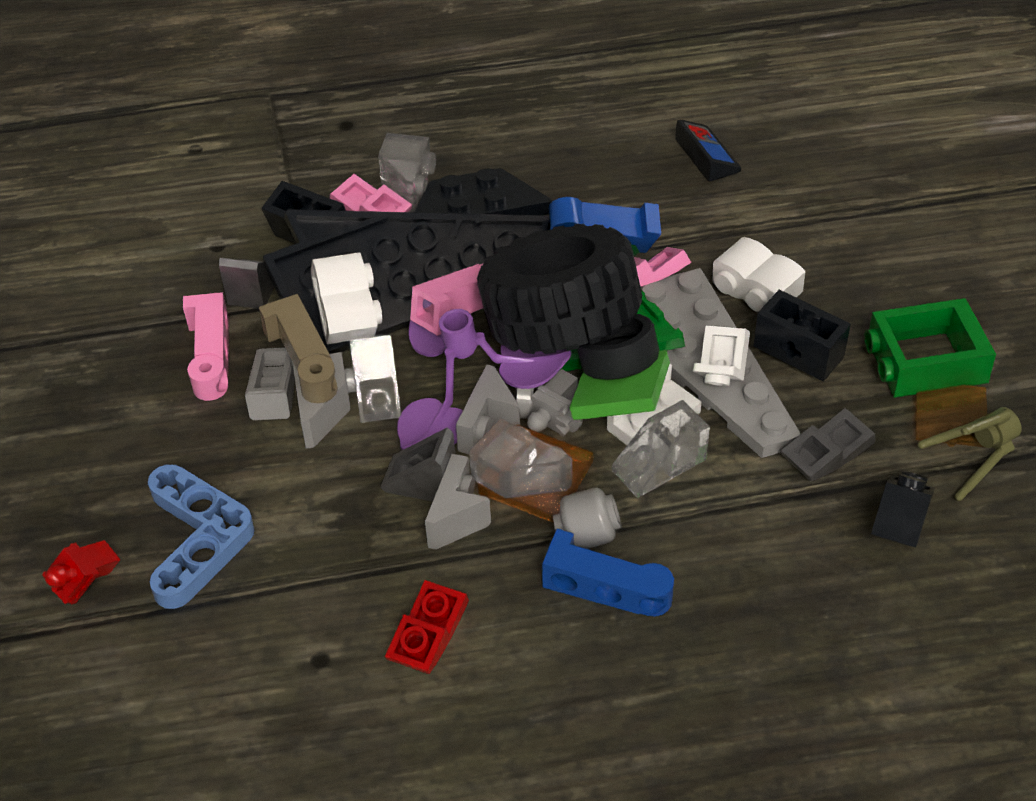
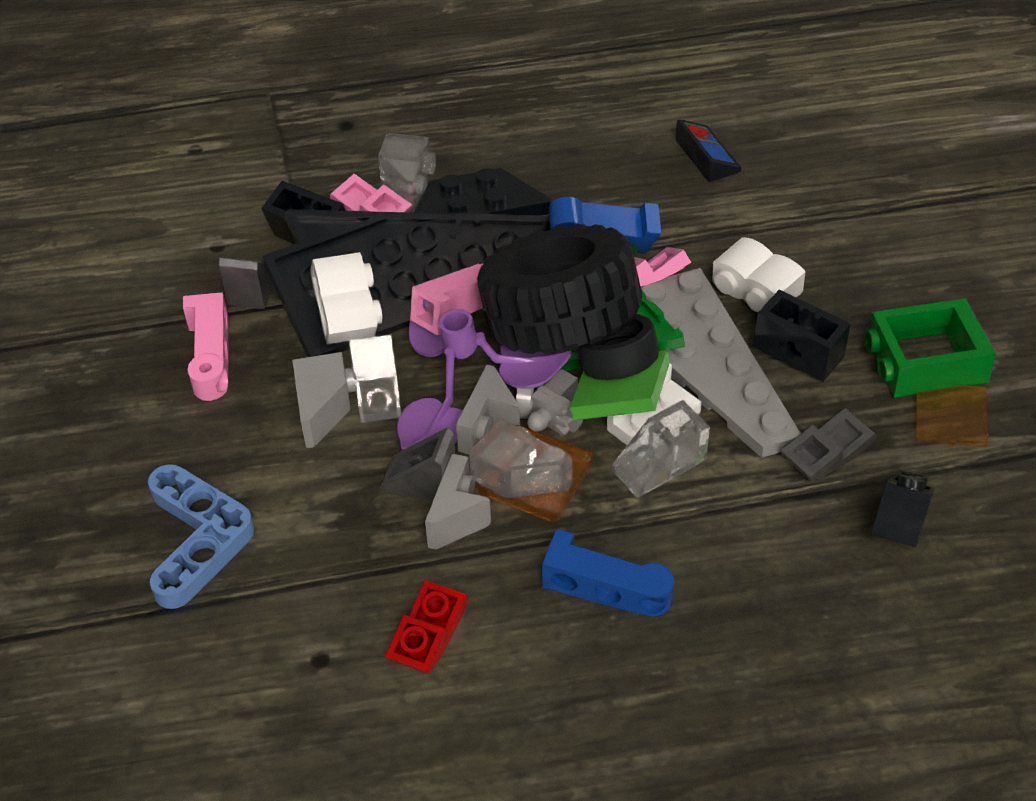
red piece [42,540,120,605] -> none
light grey slope [245,348,295,420] -> none
dark tan leg [259,294,338,403] -> none
light grey head [553,488,622,549] -> none
white bracket [693,326,750,386] -> none
olive plant [918,407,1022,501] -> none

